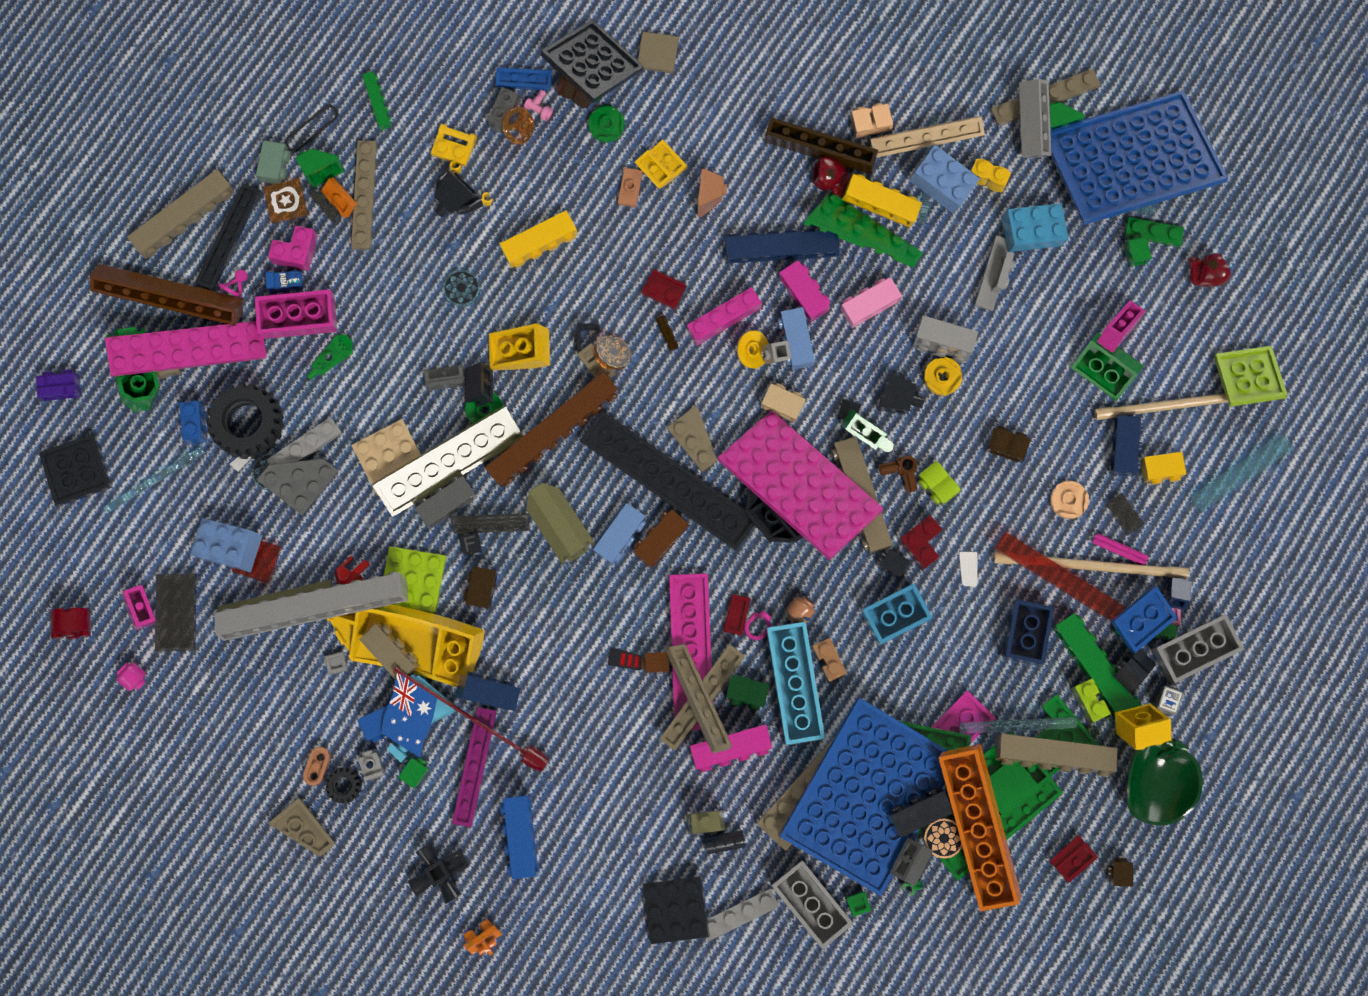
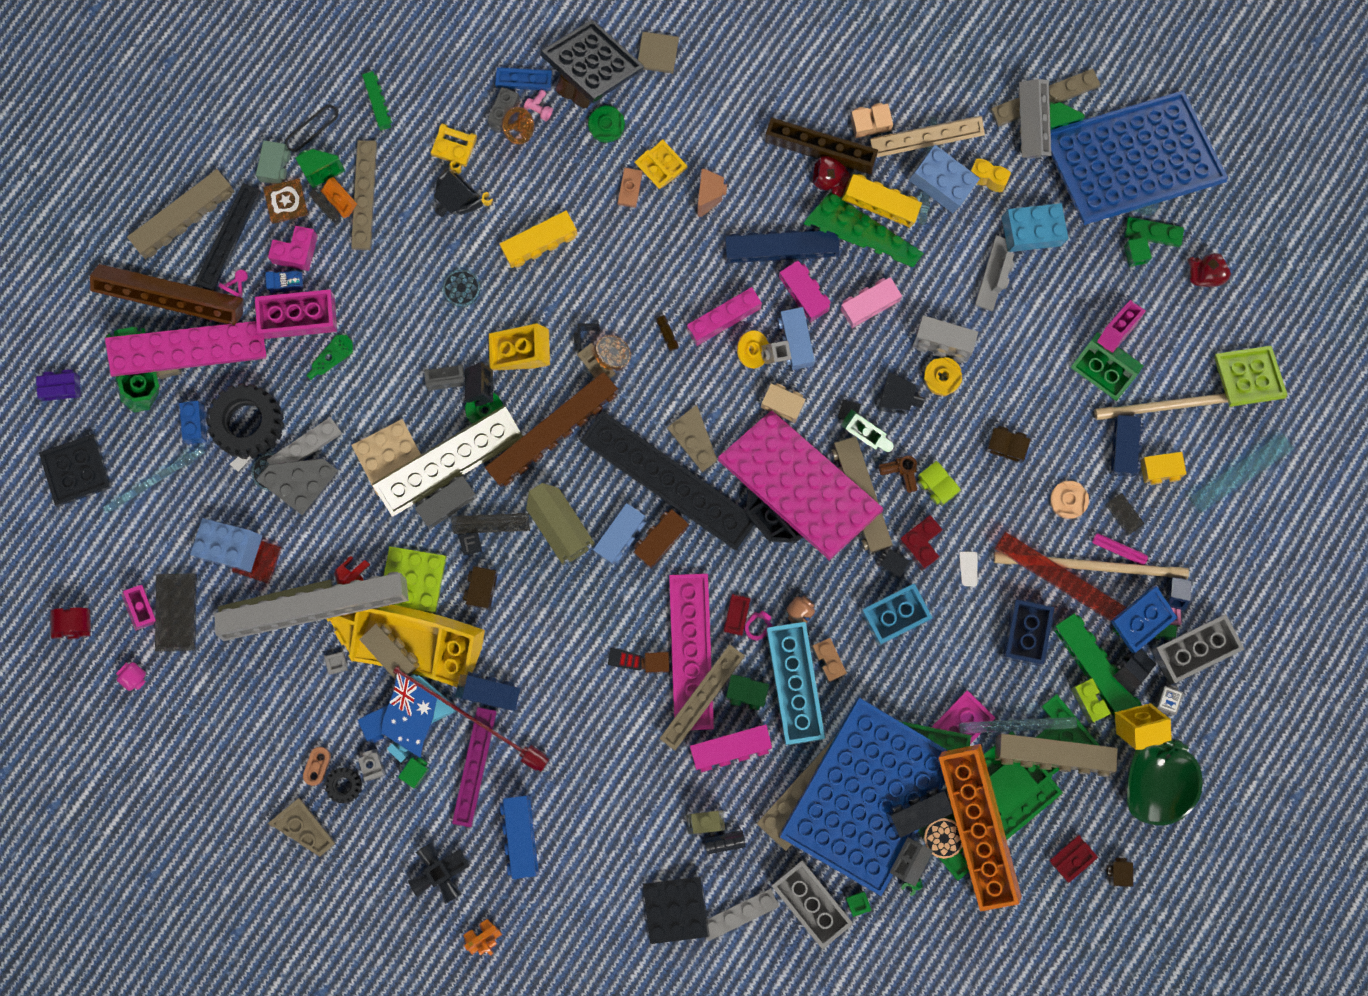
dark red plate [641,269,687,310] -> none
dark tan plate [666,644,732,753] -> none

